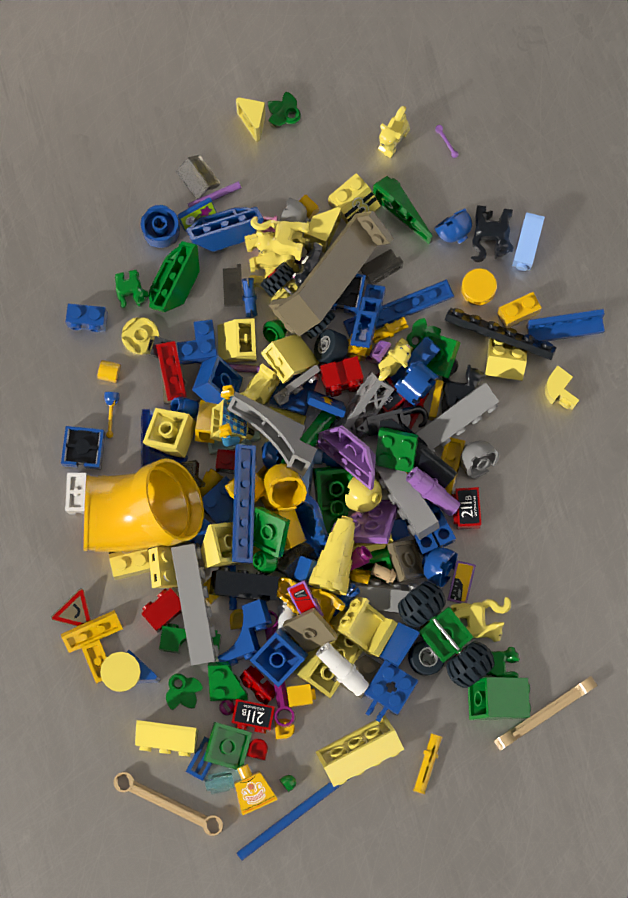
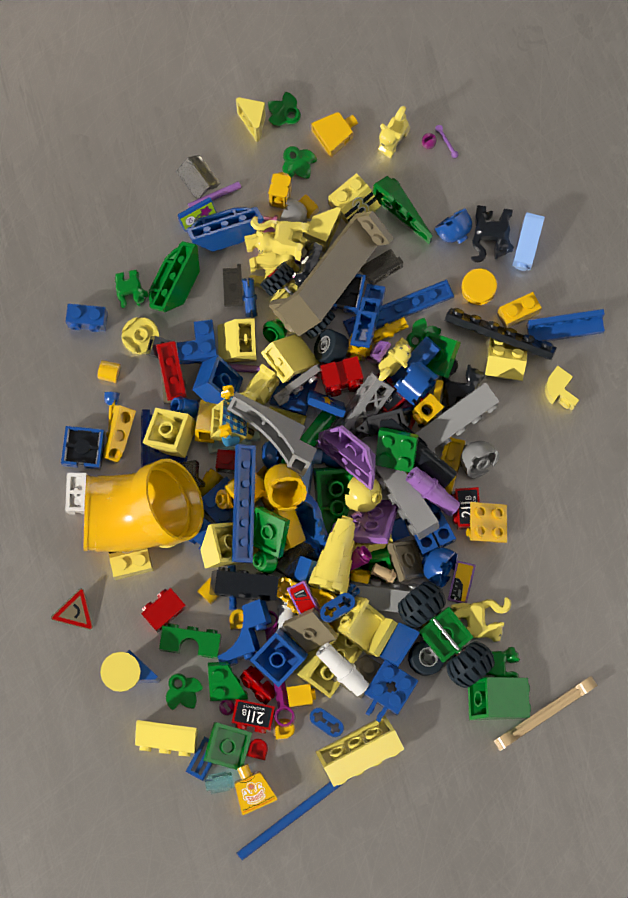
yellow plate [61,610,123,653] -> none
yellow plate [81,640,107,684] -> none
tan piece [114,772,223,836] -> none
blue brick [141,205,180,248] -> none
light yellow piece [148,547,178,588] -> none
light grey brick [171,544,219,665] -> none
green hinge [279,775,296,793] -> none
yellow pin [413,733,443,794] -> none
none -> yellow leg [103,405,136,462]
none -> yellow plate [215,489,234,509]
none -> yellow brick [268,172,292,209]
none -> green plate [282,146,317,179]
none -> blue beam [310,708,344,737]
none -> yellow torso [311,112,358,157]
none -> blue beam [320,593,355,622]
none -> yellow brick [412,393,444,426]
none -> magenta hinge [422,133,437,149]
none -> yellow hinge [466,502,507,543]

